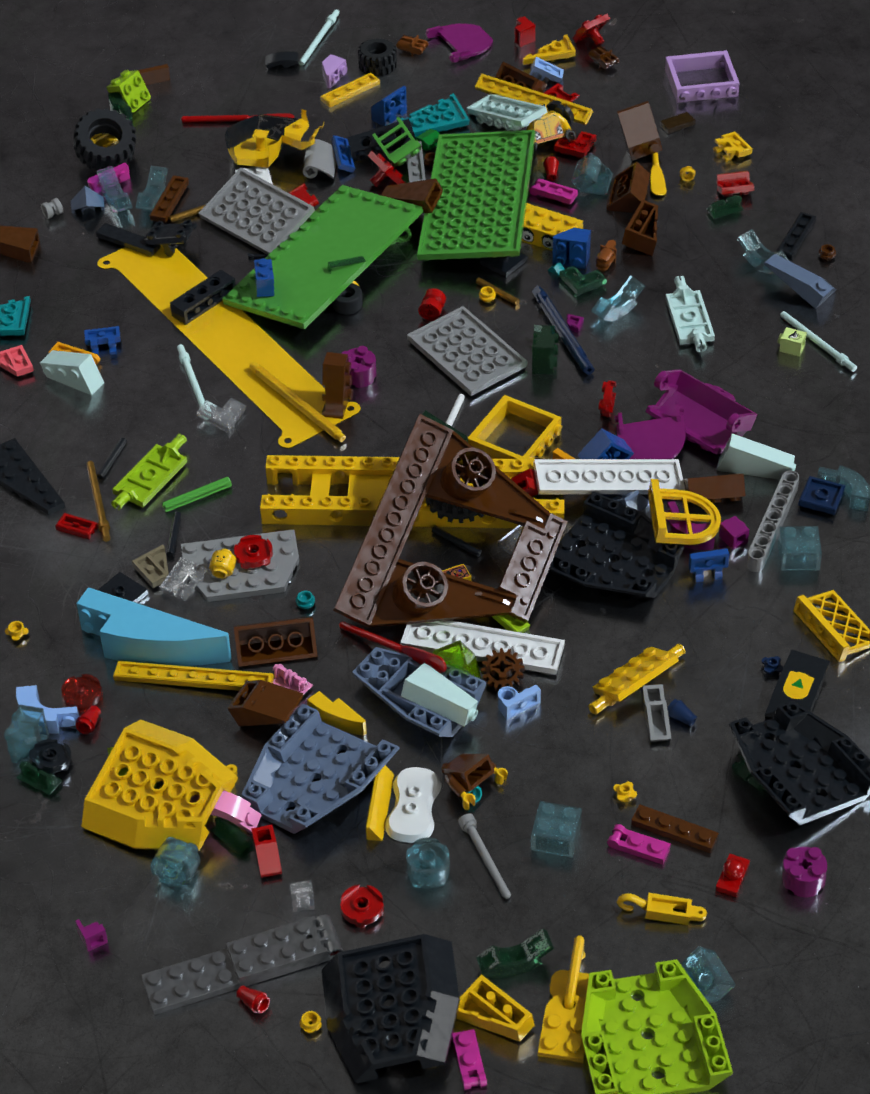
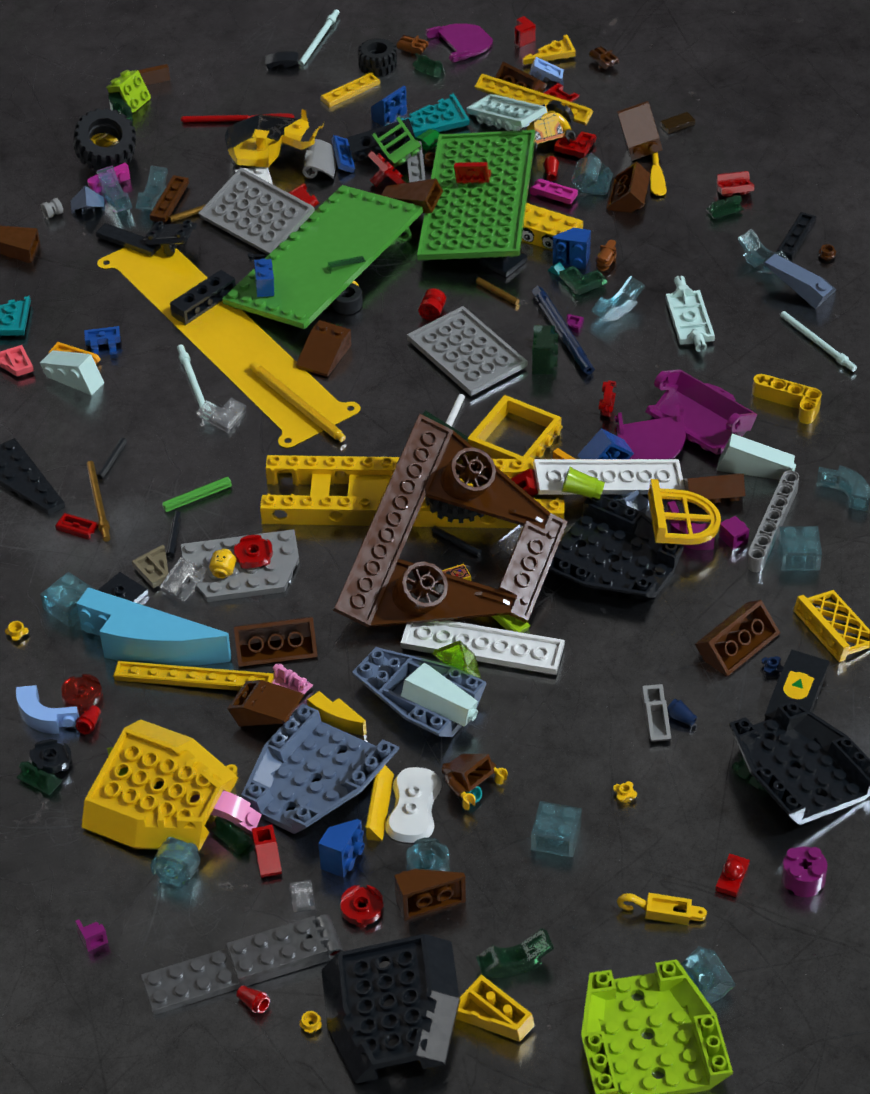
clear light blue slope [4,705,49,763] -> none
lime plate [111,434,187,510] -> none
teal plate [296,591,315,609] -> none
lavender slope [322,54,347,88] -> none
reddish brown wedge [322,352,353,419] -> none
red piece [339,621,447,673] -> none
magenta brick [341,346,377,388] -> none
dark pink plate [452,1029,487,1090] -> none
light grey piece [458,813,511,899] -> none
yellow plate [479,286,496,302] -> none
reddish brown gear [481,648,525,691] -> none
light blue plate [498,685,541,720] -> none
yellow plate [538,935,589,1063] -> none
red plate [572,13,611,47] -> none
yellow plate [588,644,686,715] -> none
dark pink plate [607,824,671,865] -> none
reddish brown wedge [622,200,658,256] -> none
reddish brown plate [631,804,719,854] -> none
lavender window [665,50,740,103] -> none
yellow plate [680,166,696,182] -> none
blue plate [689,548,730,583] -> none
yellow plate [713,132,753,162] -> none
yellowish green brick [778,327,807,357] -> none
dark blue plate [798,476,846,515] -> none
none -> clear light blue brick [40,572,96,628]
none -> reddish brown slope [296,320,351,377]
none -> blue slope [318,819,365,878]
none -> reddish brown slope [394,869,466,921]
none -> clear green hinge [413,53,445,78]
none -> red bracket [454,162,491,184]
none -> lime plant [561,467,605,499]
none -> reddish brown slope [695,600,780,676]
none -> yellow beam [752,374,822,424]

